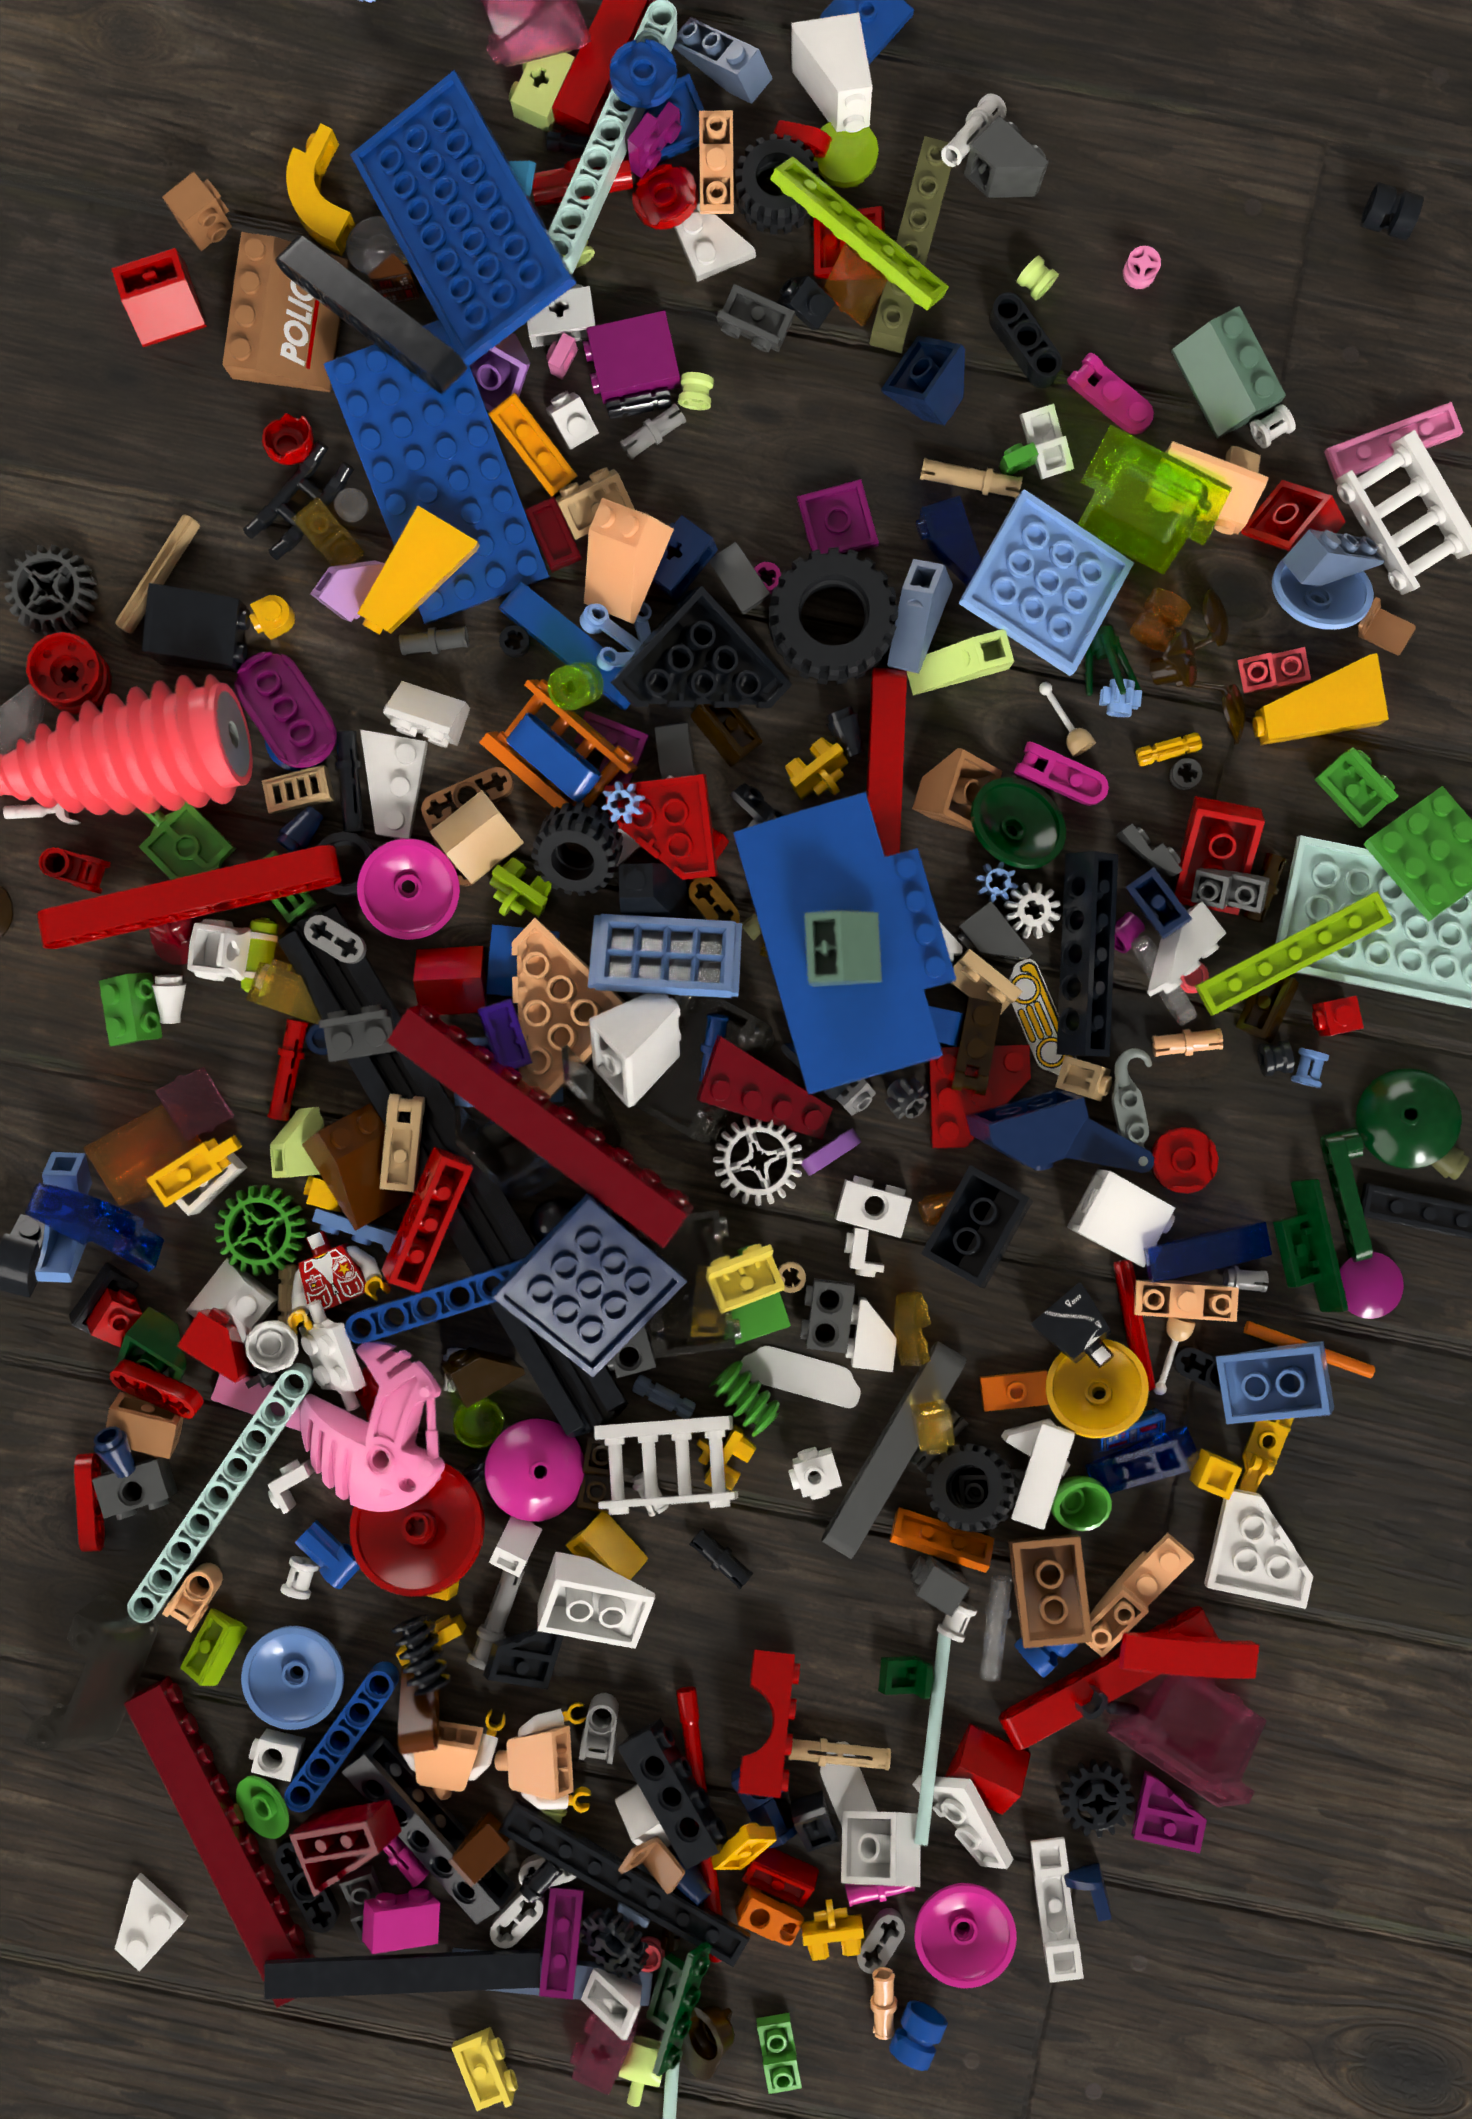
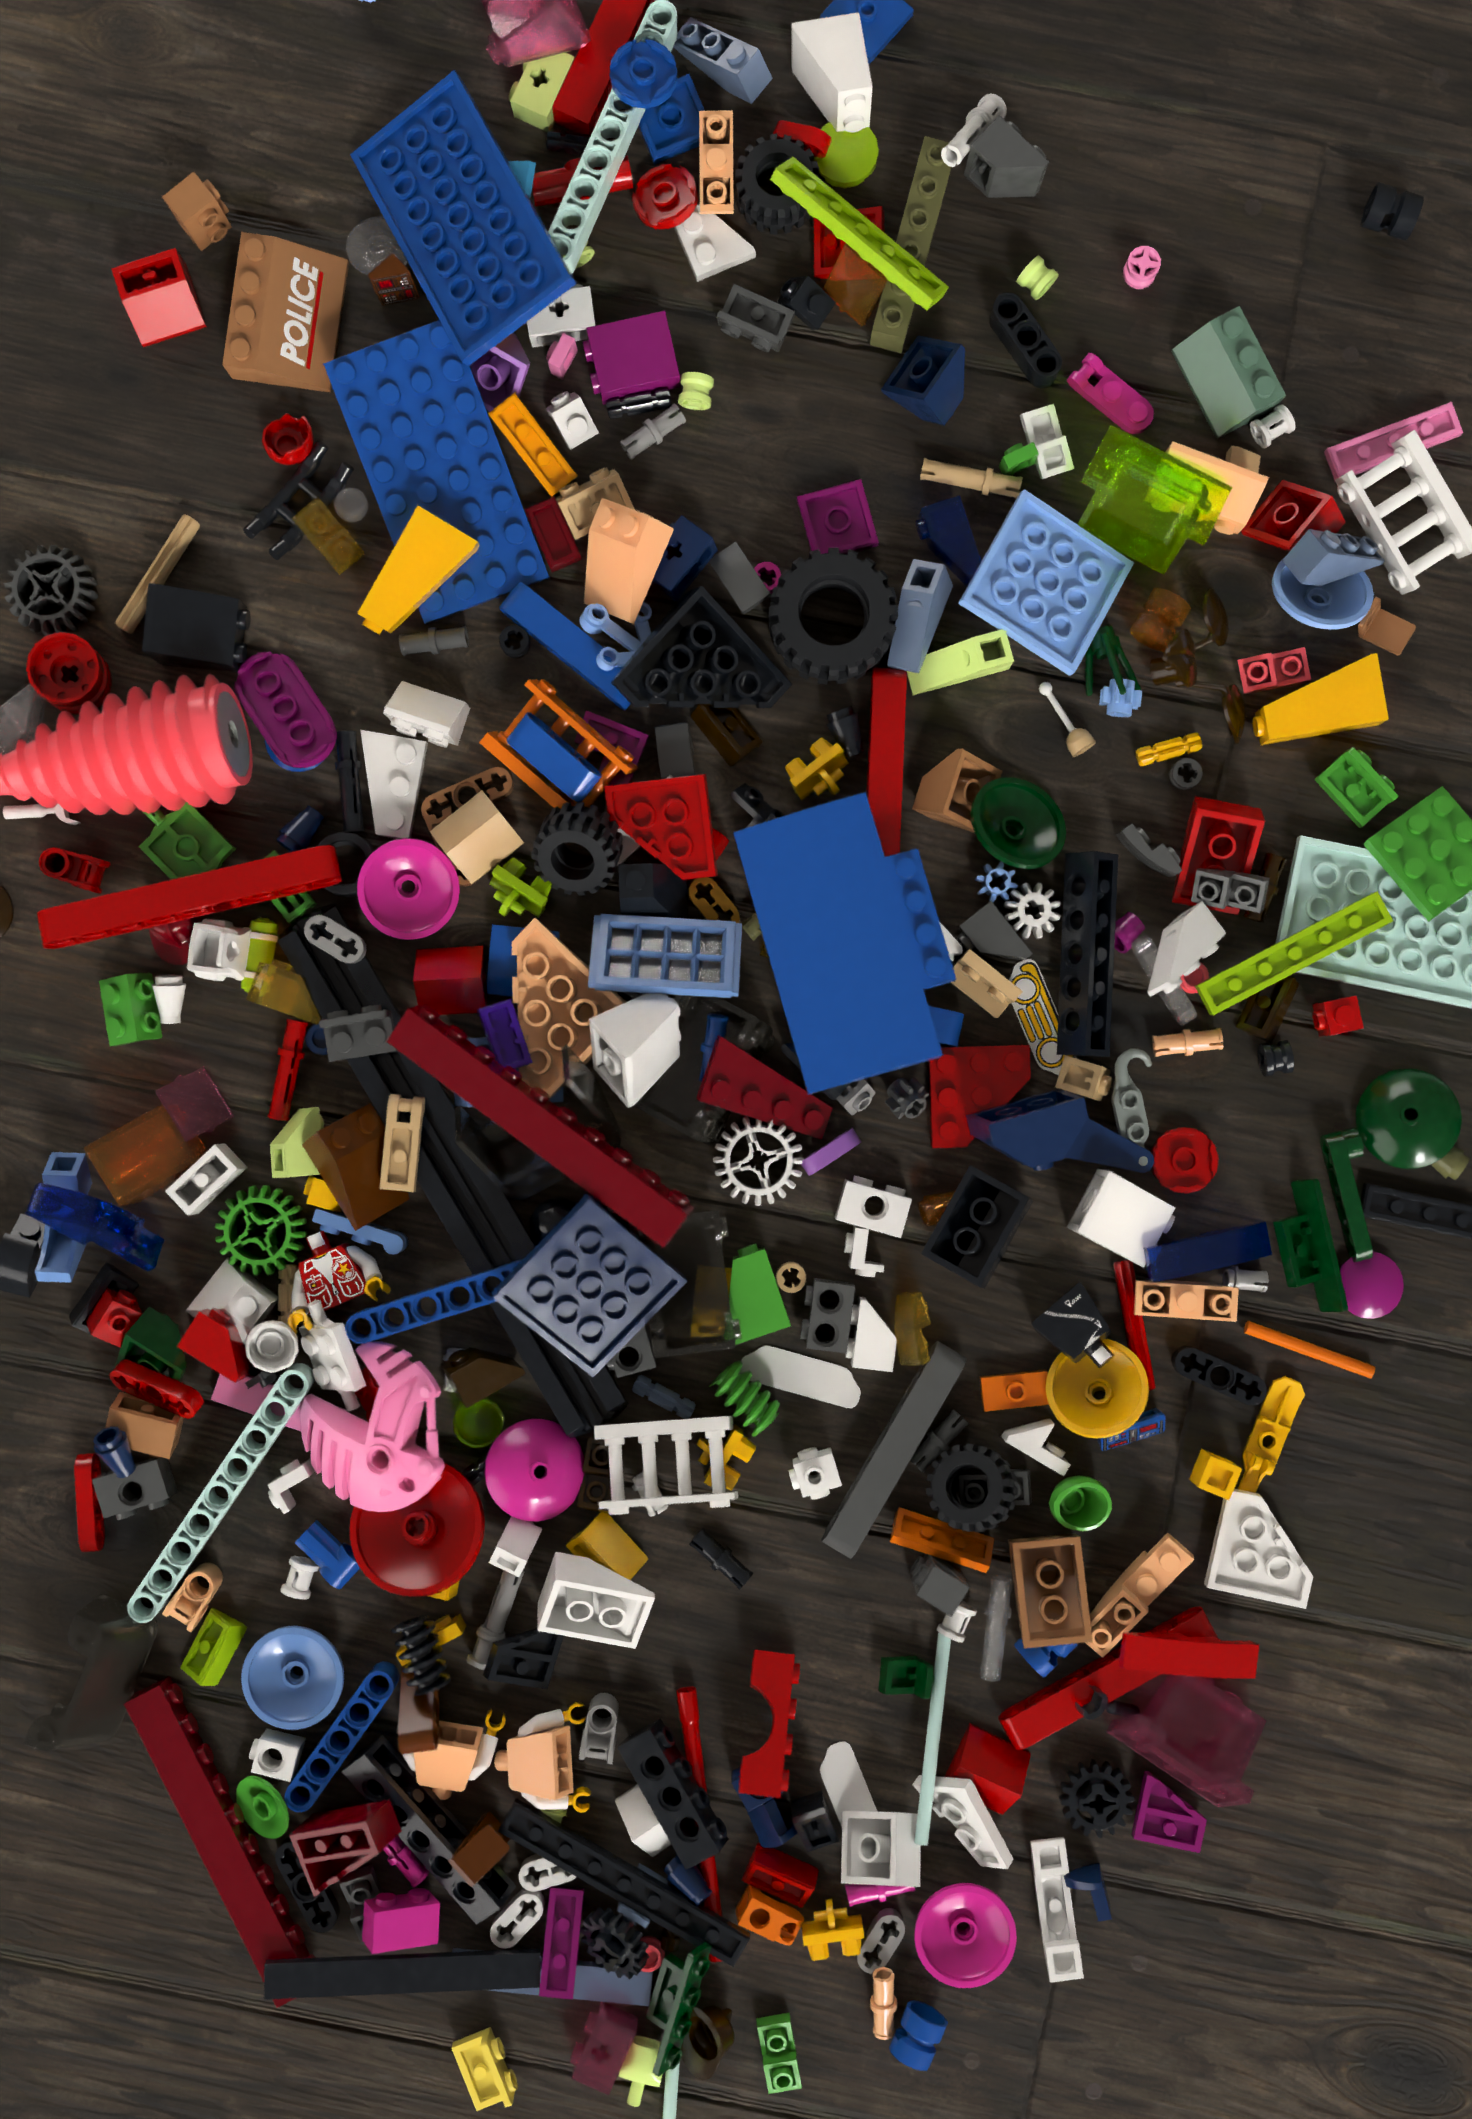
white wing [115,1873,188,1972] -> none
yellow hinge [146,1135,243,1208] -> none
yellow plate [249,595,295,640] -> none
tan slope [262,765,335,814] -> none
black beam [275,235,467,394] -> none
yellow arch [286,123,356,256] -> none
lavender slope [310,560,385,622] -> none
red brick [381,1146,473,1293] -> none
black pin [520,1859,563,1903] -> none
clear neon green wheel [548,662,604,710] -> none
white slope [581,1968,642,2040] -> none
light blue gear [602,782,645,824] -> none
medium nougat bracket [618,1836,685,1894] -> none
magenta plate [627,102,682,178] -> none
light yellow bracket [706,1244,785,1314] -> none
yellow plate [711,1823,777,1870] -> none
tan pin [788,1738,891,1771] -> none
sand green slope [805,911,882,987] -> none
clear yellow slope [910,1399,954,1455] -> none
dark brown plate [951,997,1002,1096] -> none
white tile [1011,1421,1075,1530] -> none
dark pink plate [1014,741,1109,806] -> none
clear blue slope [1085,1426,1200,1494] -> none
dark blue slope [1126,868,1192,939] -> none
hinge [1154,1317,1196,1395] -> none
medium blue slope [1216,1341,1334,1424] -> none
medium blue bush [1291,1048,1329,1088] -> none

